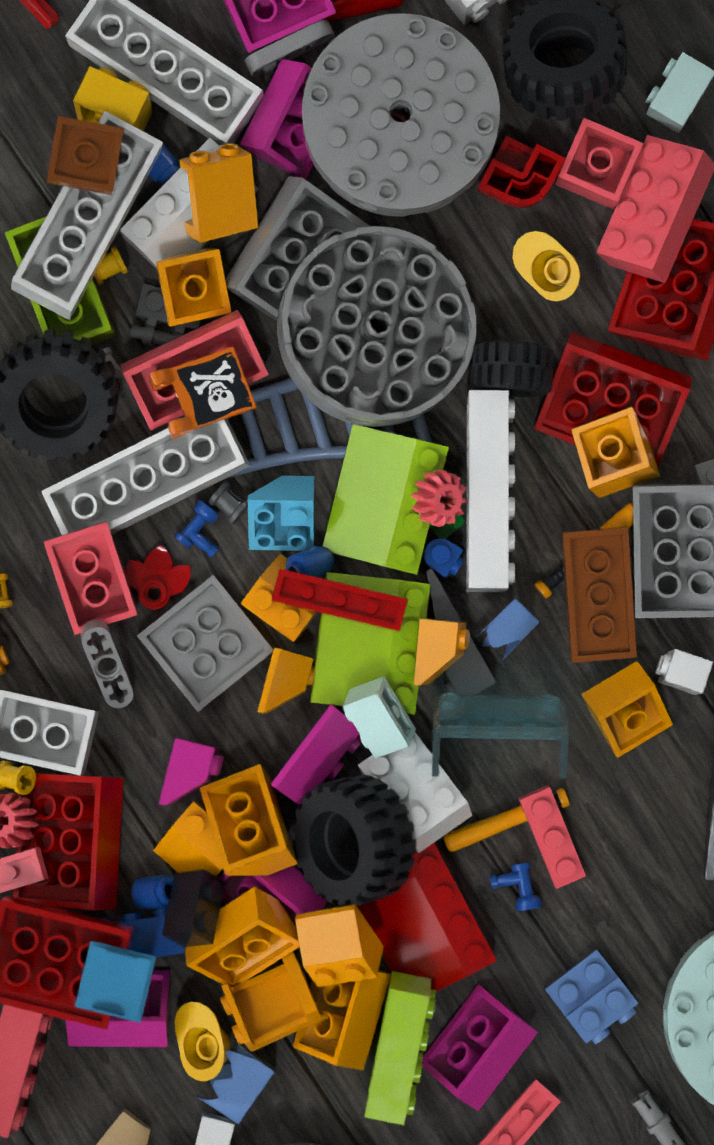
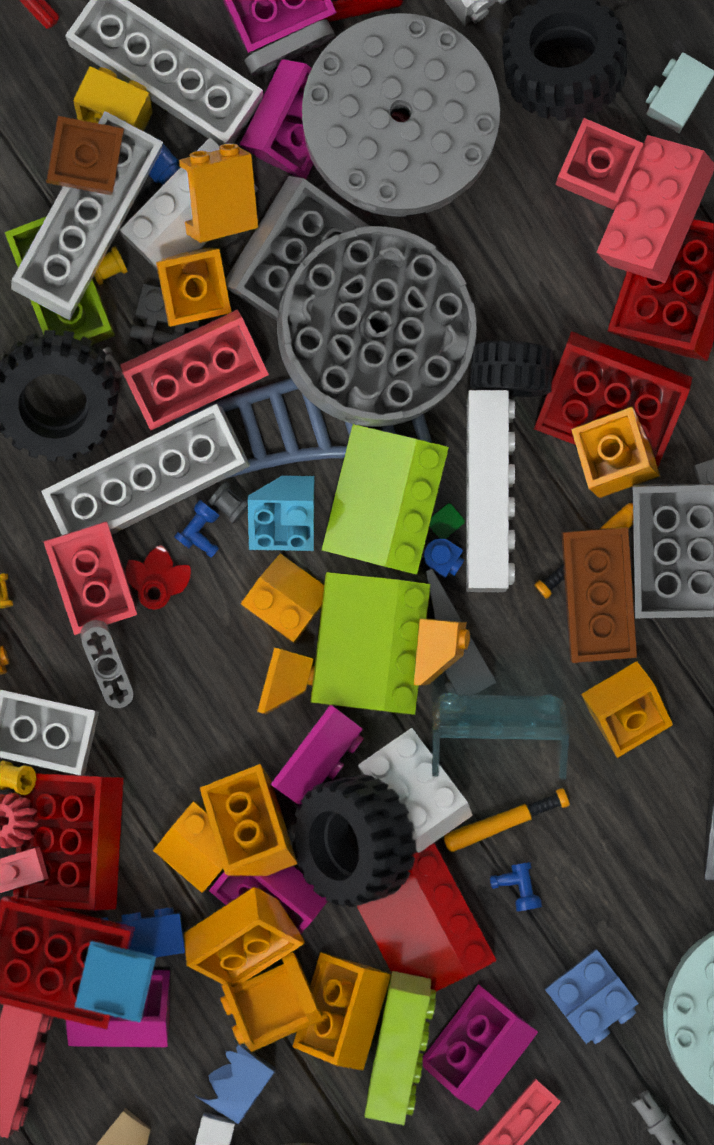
blue brick [132,875,174,910] -> none
light grey plate [137,575,274,712] -> none
flag [149,347,256,440] -> none
dark pink slope [159,738,224,805] -> none
black brick [162,869,226,948] -> none
yellow piece [174,1001,231,1081] -> none
red plate [271,569,408,633] -> none
blue brick [286,546,334,578] -> none
light orange slope [295,904,384,987] -> none
light aqua brick [343,676,416,759] -> none
coral gear [411,470,468,527] -> none
medium blue piece [475,599,539,659] -> none
red brick [478,136,566,209] -> none
yellow piece [512,231,580,302] -> none
coral plate [518,785,586,889] -> none
white brick [655,649,713,695] -> none

